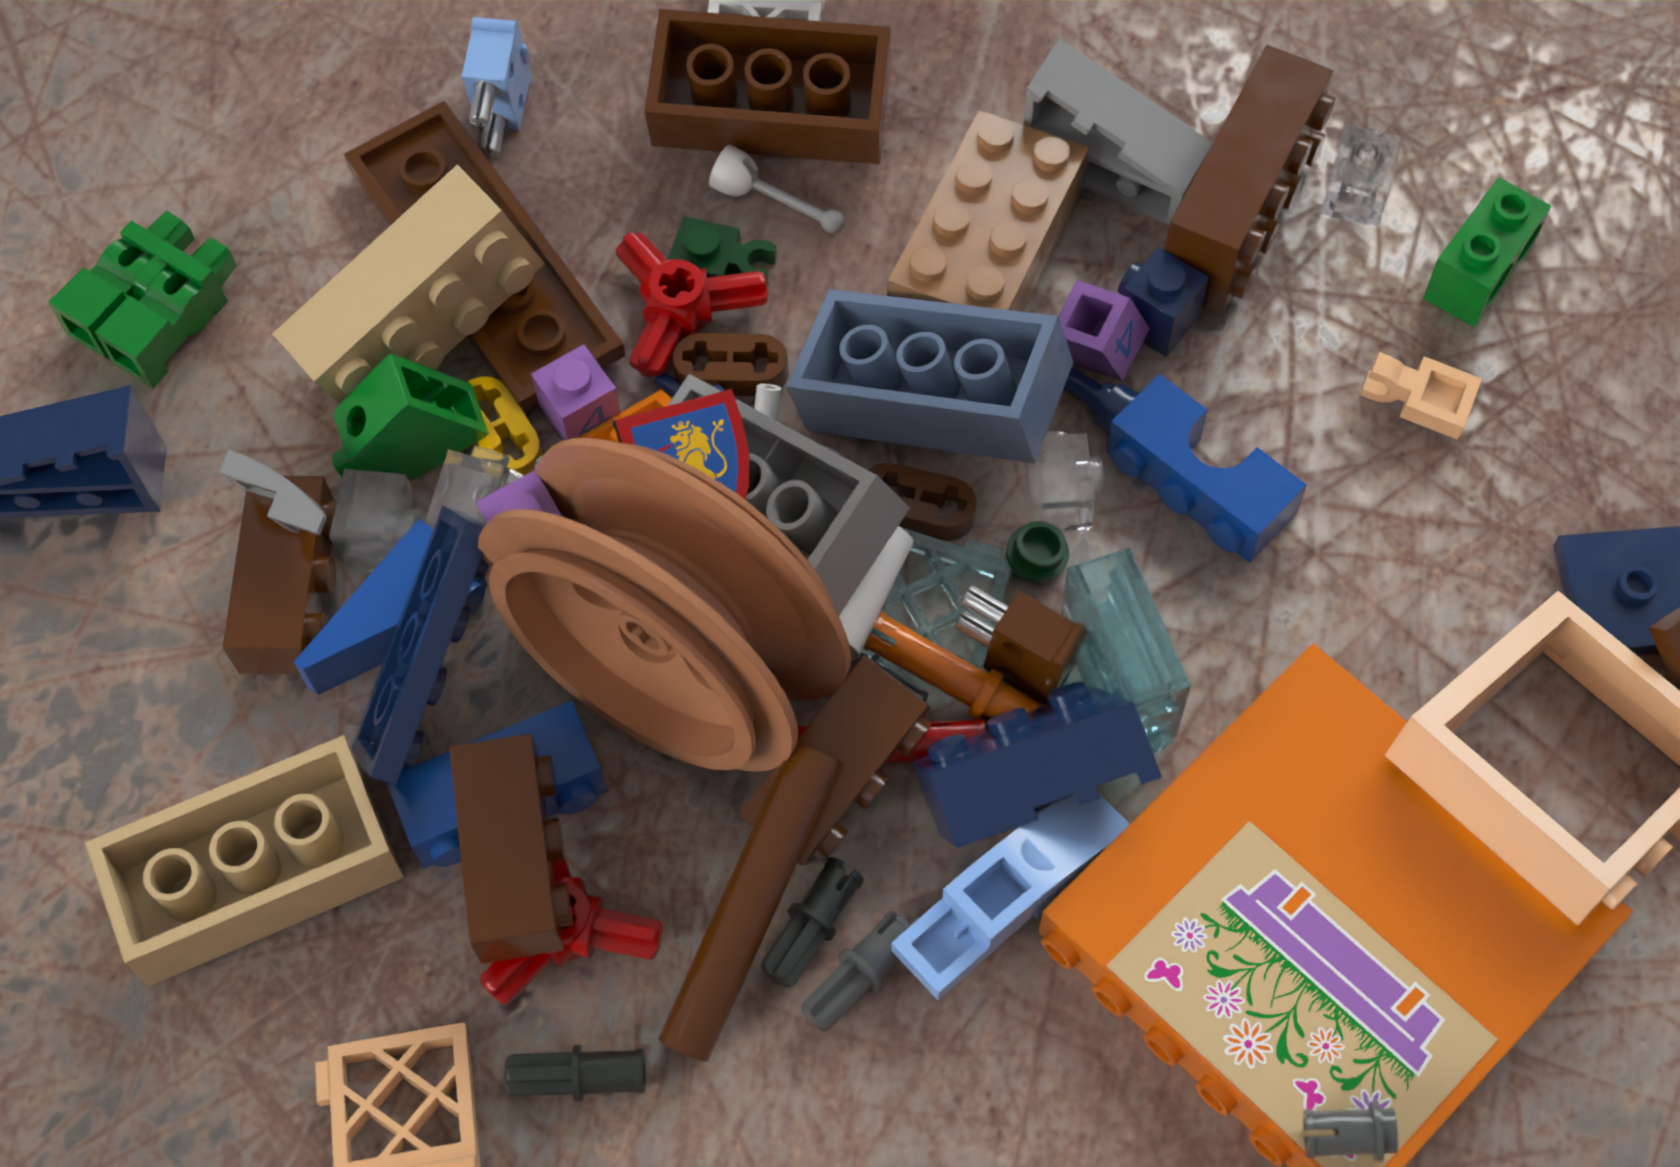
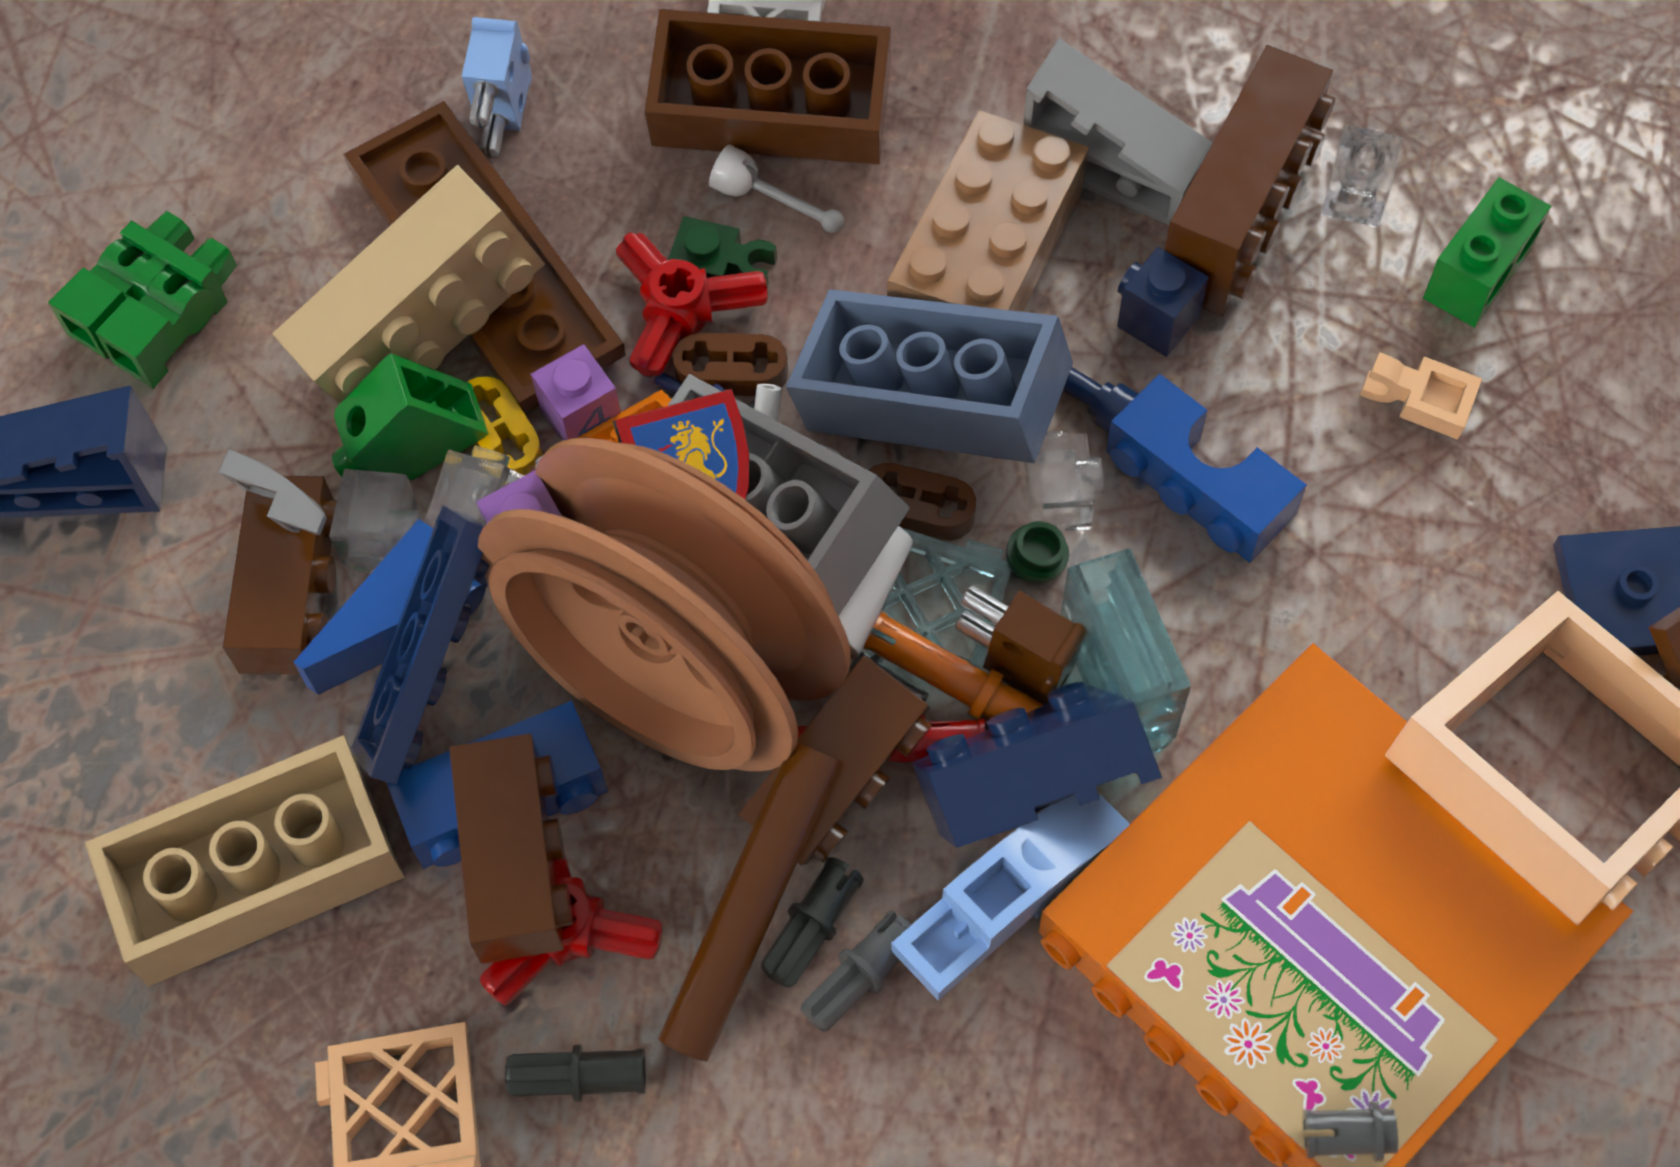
medium lavender brick [1058,280,1150,381] -> none

